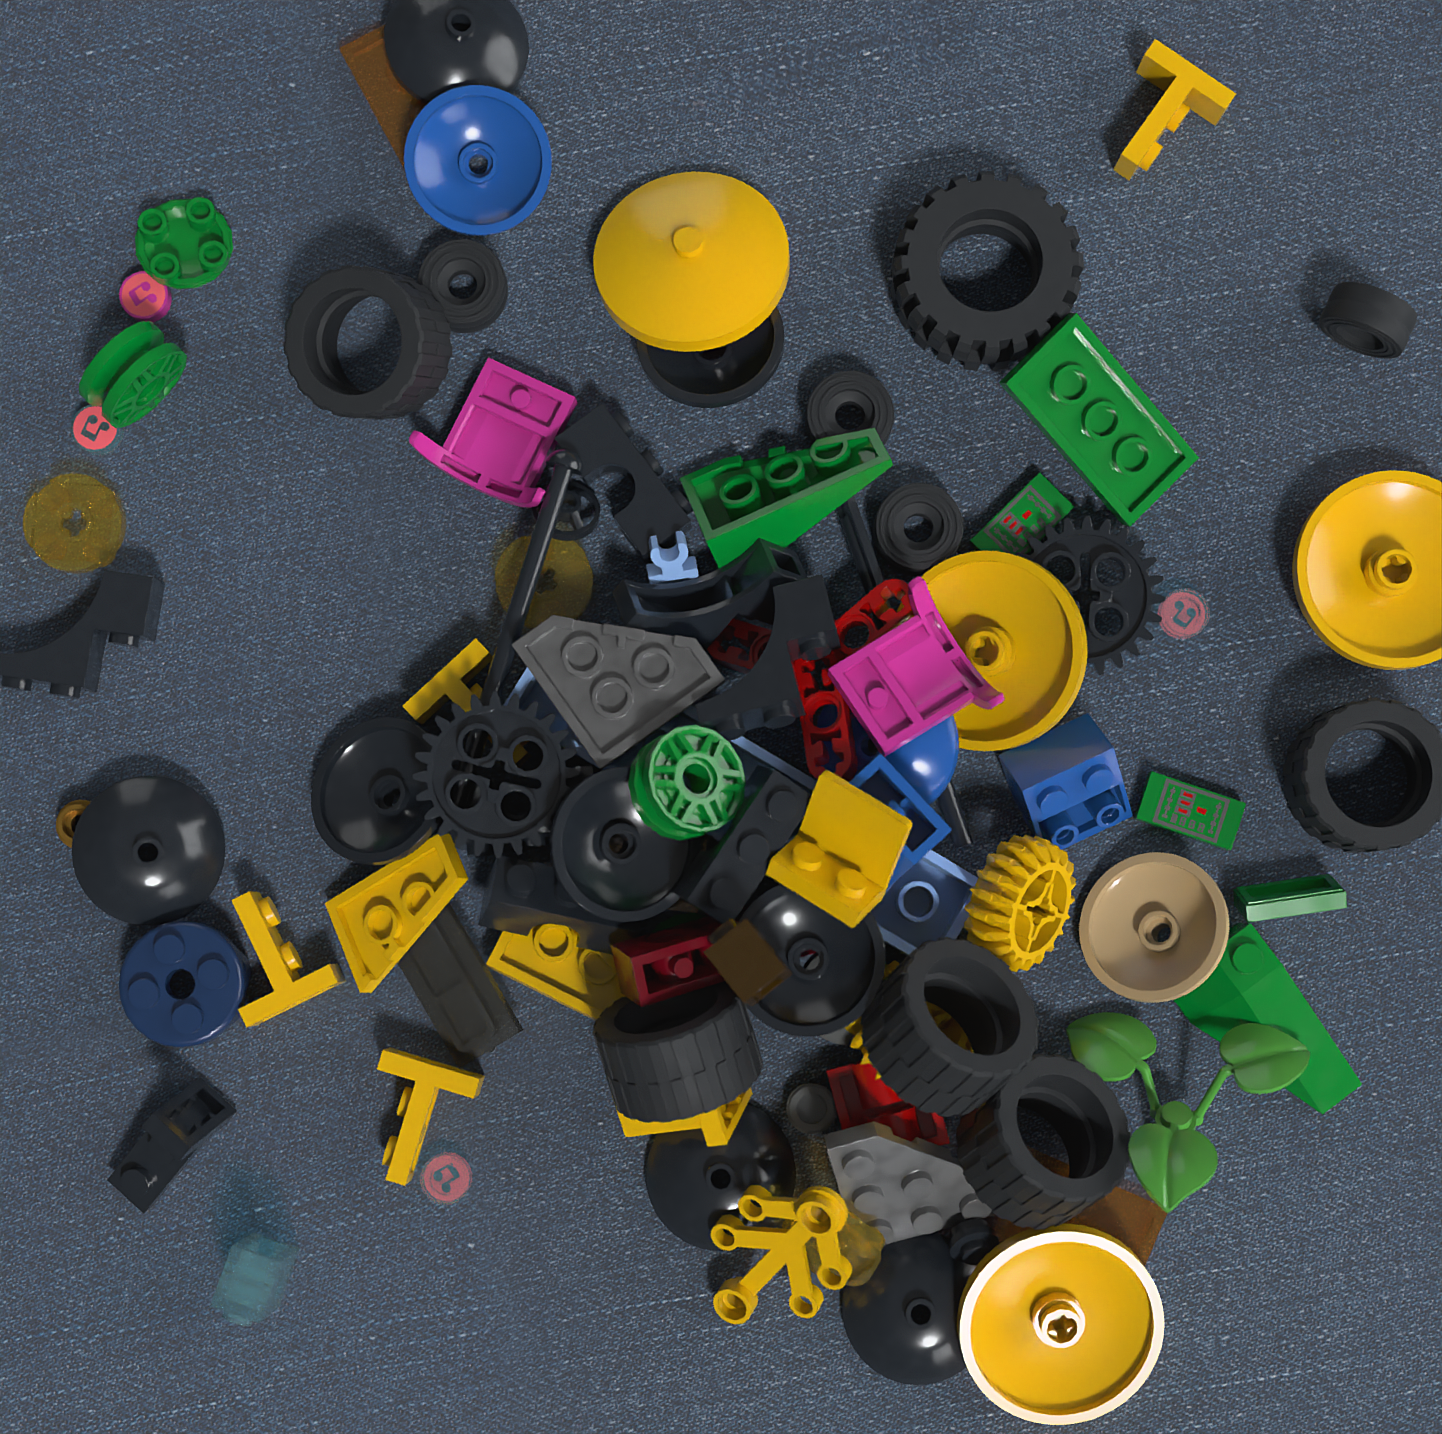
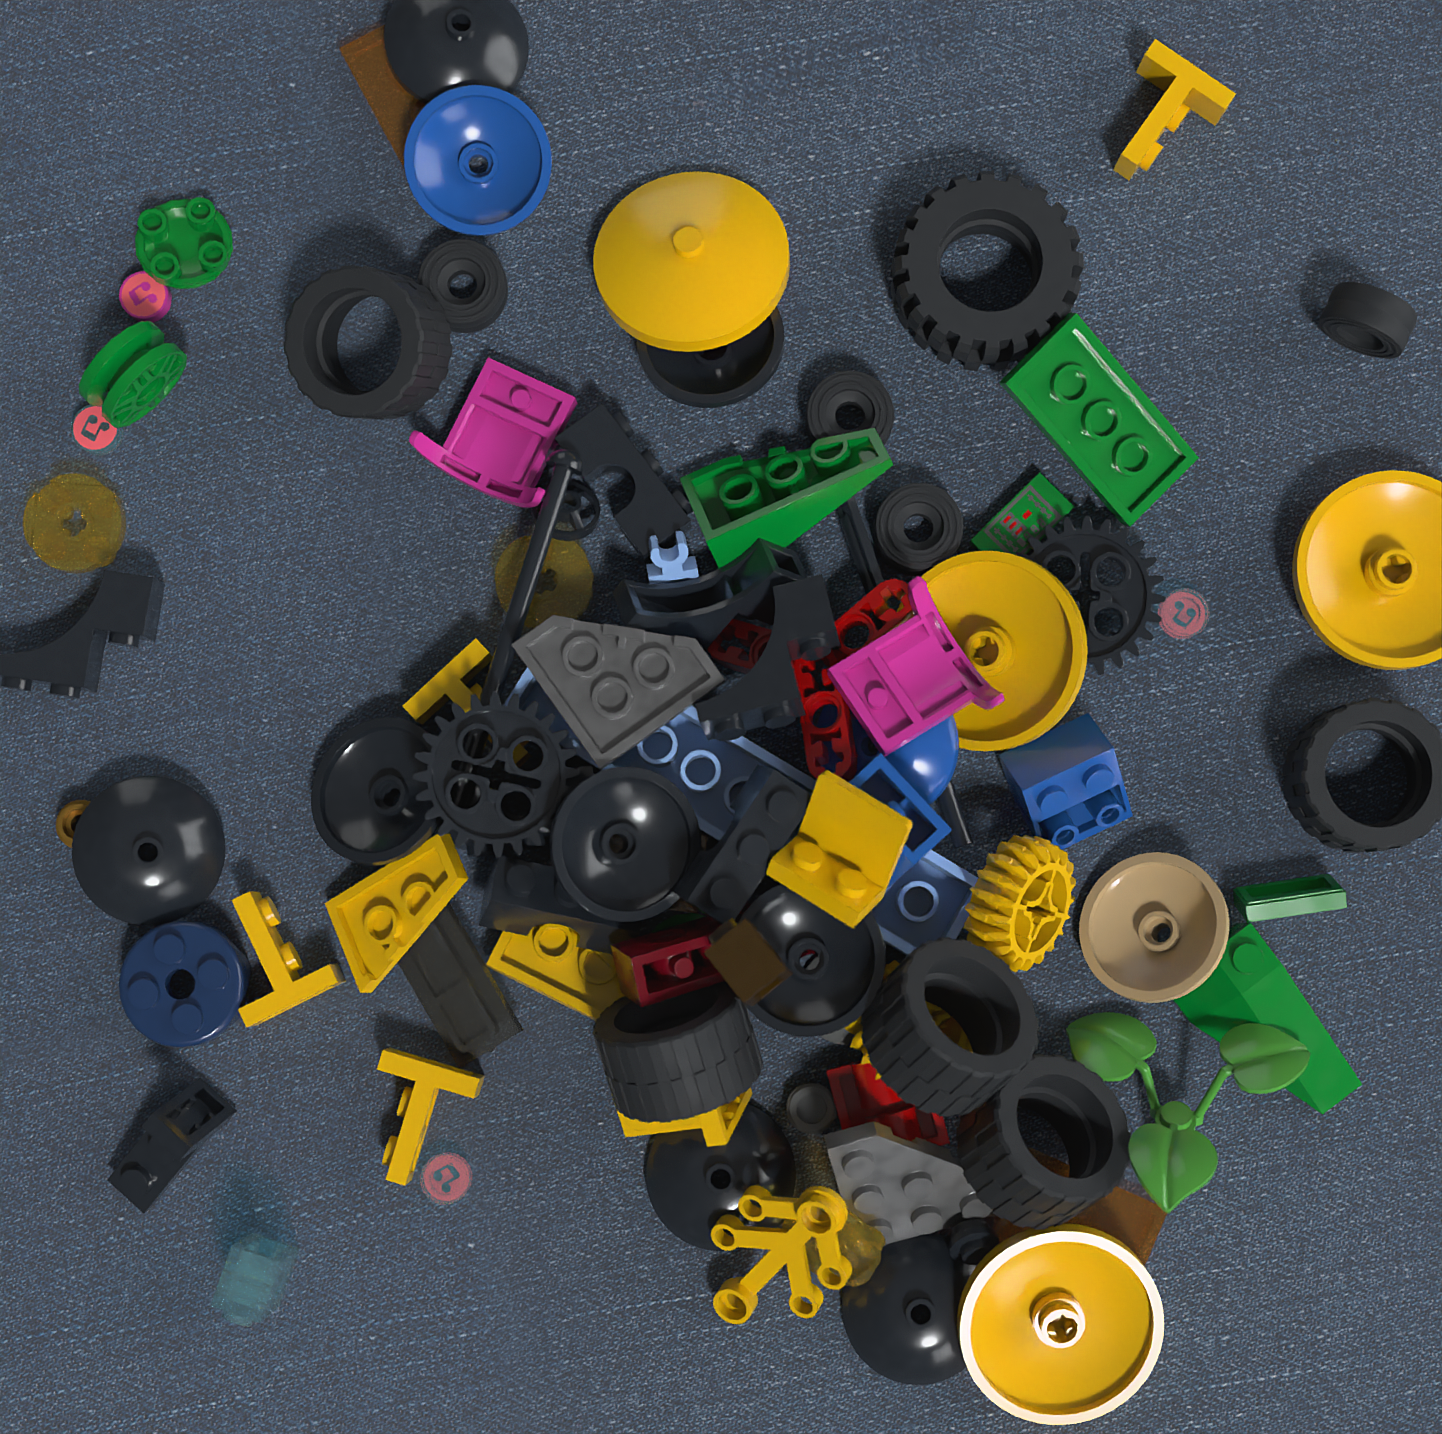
green wheel [628,725,746,841] -> none
green tile [1134,771,1246,851] -> none

